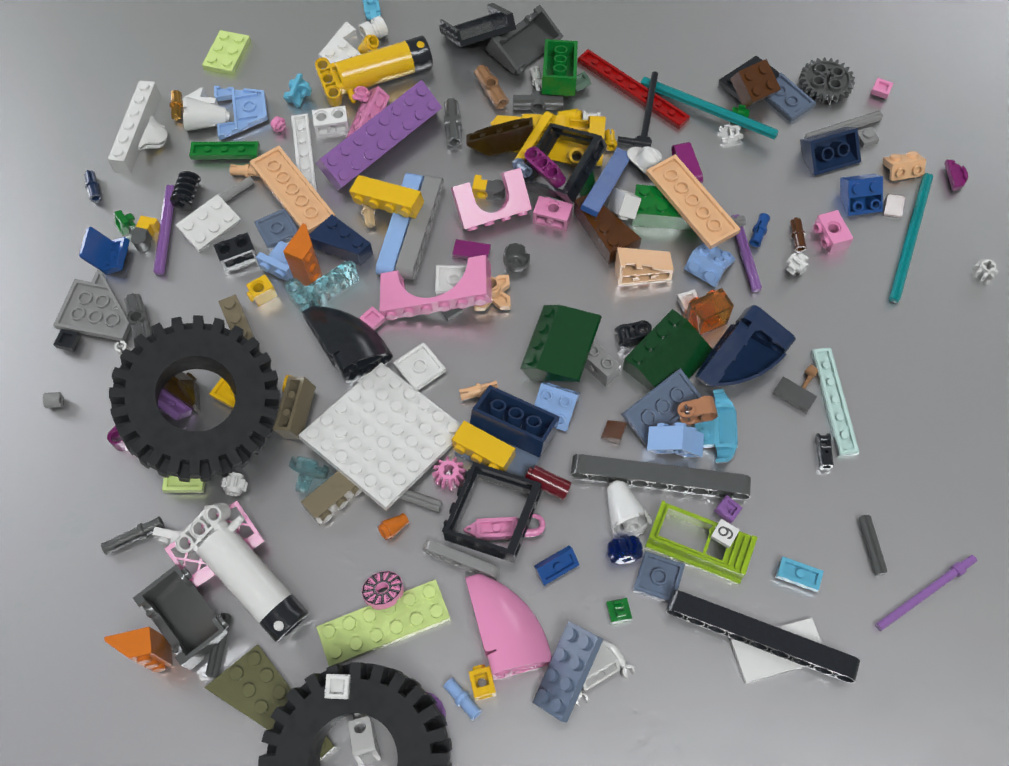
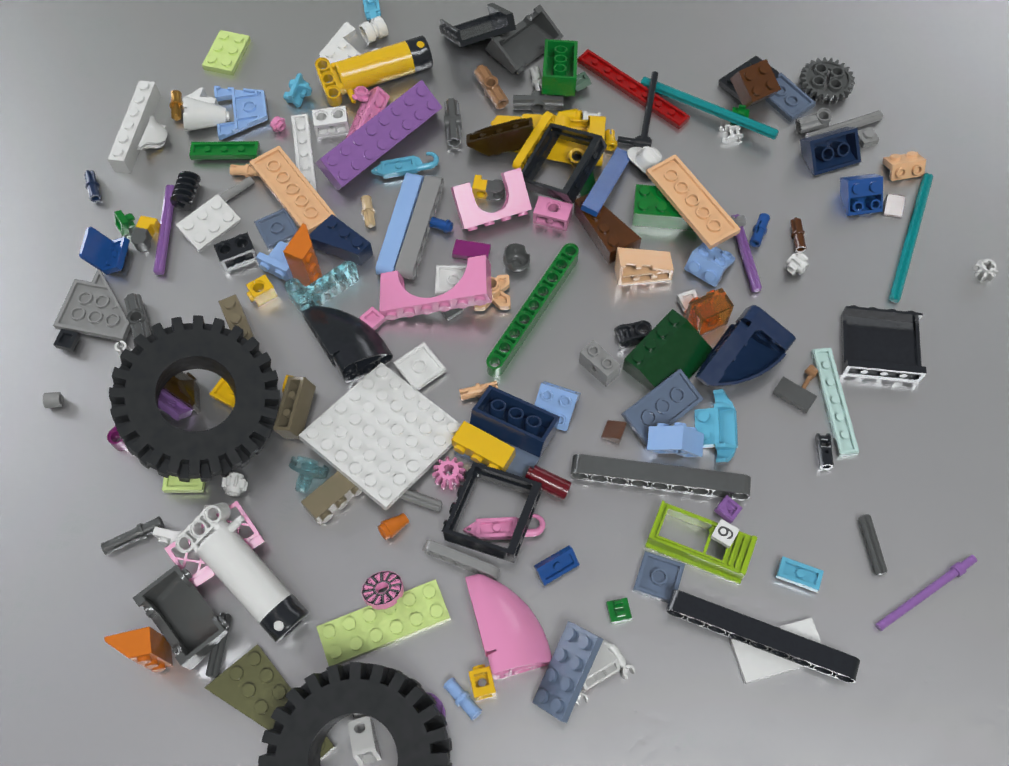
white tile [324,674,351,699] -> none
yellow brick [349,175,424,219] -> none
yellow cone [358,35,379,54] -> none
sand blue pin [512,158,532,178] -> none
dark green slope [520,305,602,382] -> none
magenta beam [525,147,566,188] -> none
white brick [607,187,642,221] -> none
white cone [607,480,652,539] -> none
clear blue gear [607,535,643,565] -> none
magenta beam [671,142,703,184] -> none
nougat piece [677,396,718,426] -> none
bright pink brick [814,210,854,254] -> none
bright pink plate [871,78,894,99] -> none
magenta plate [944,159,968,191] -> none
none -> medium azure plate [371,152,439,179]
none -> blue pin [429,217,453,234]
none -> green beam [486,243,579,377]
none -> light grey piece [795,108,832,134]
none -> black panel [841,305,927,382]

